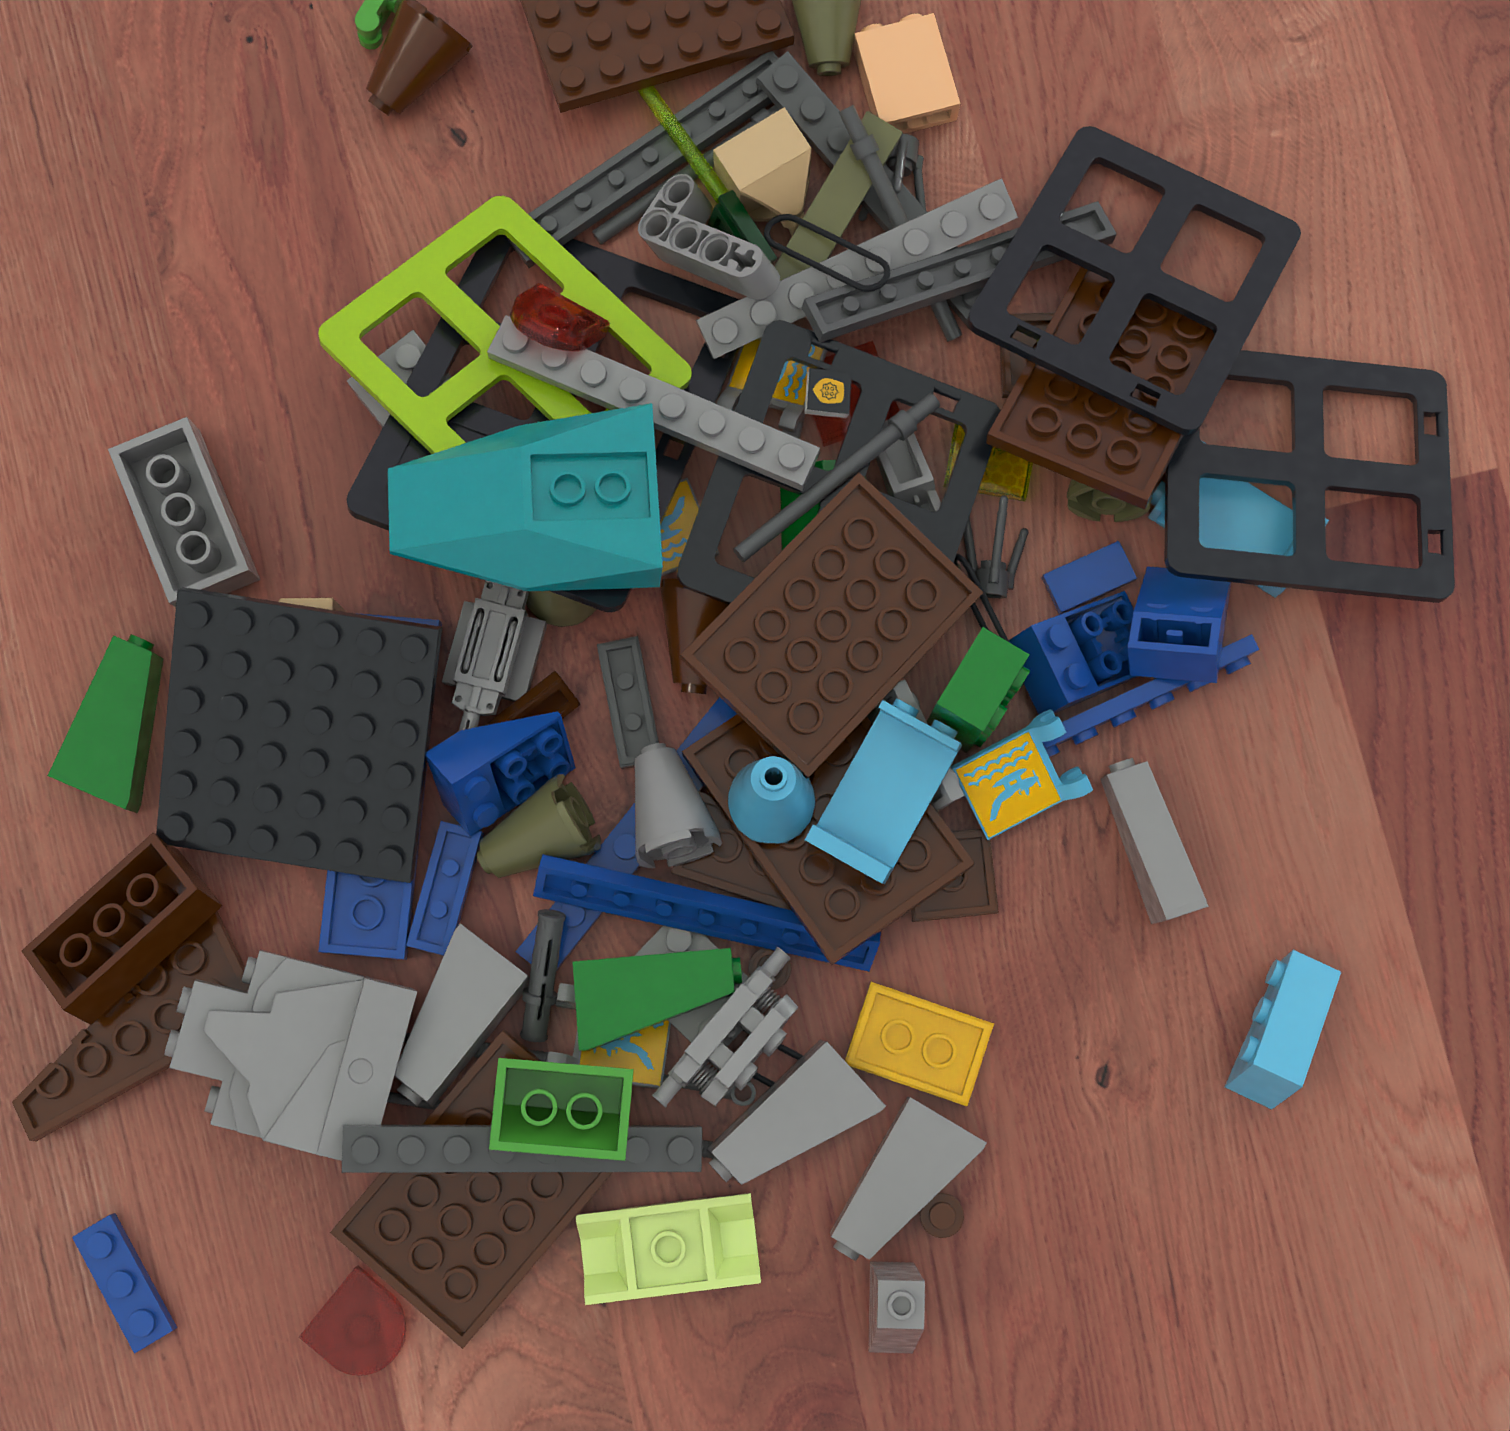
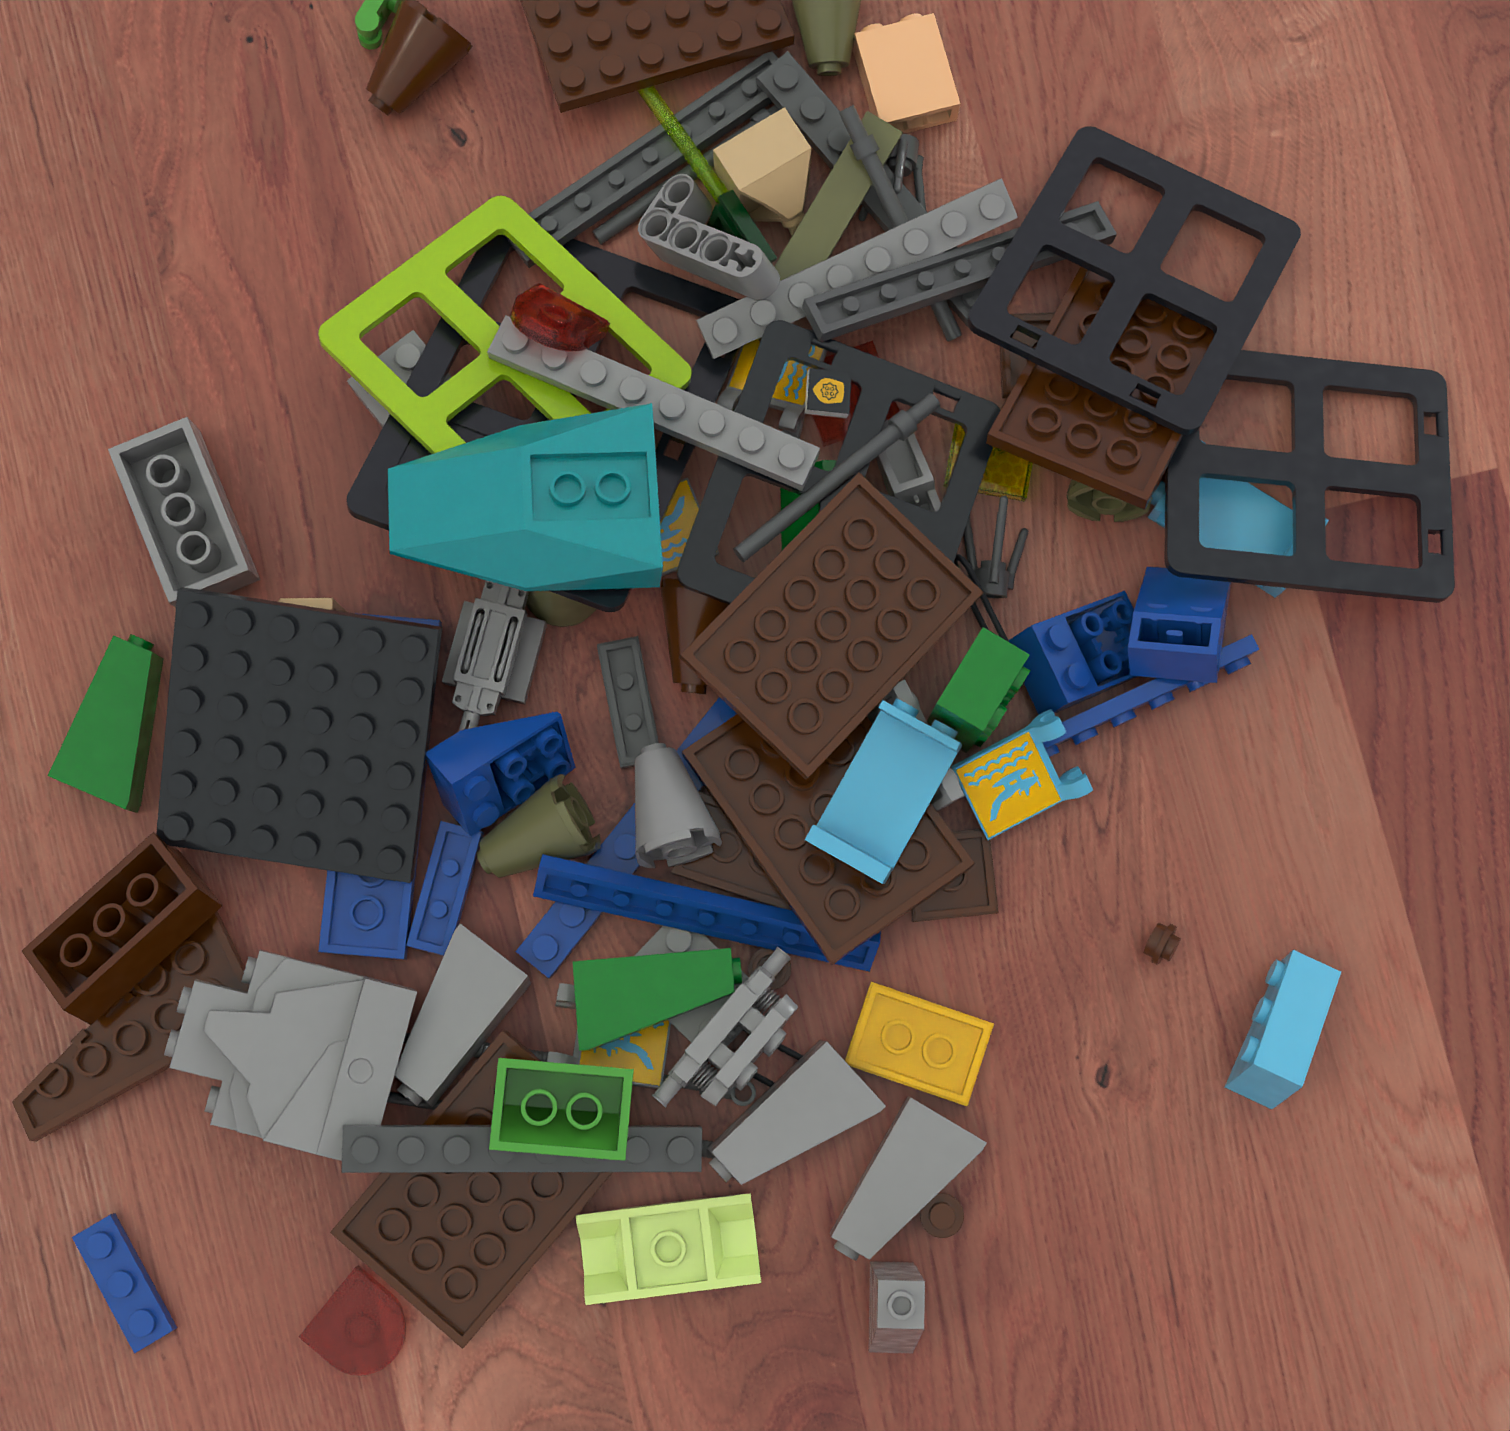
reddish brown tile [488,671,581,725] -> none
dark grey pin [520,909,566,1042] -> none
medium azure cone [728,756,815,844] -> none
black piece [764,214,890,292] -> none
blue tile [1041,541,1137,615] -> none
light grey slope [1100,758,1209,924] -> none
none -> reddish brown plate [1143,923,1181,965]

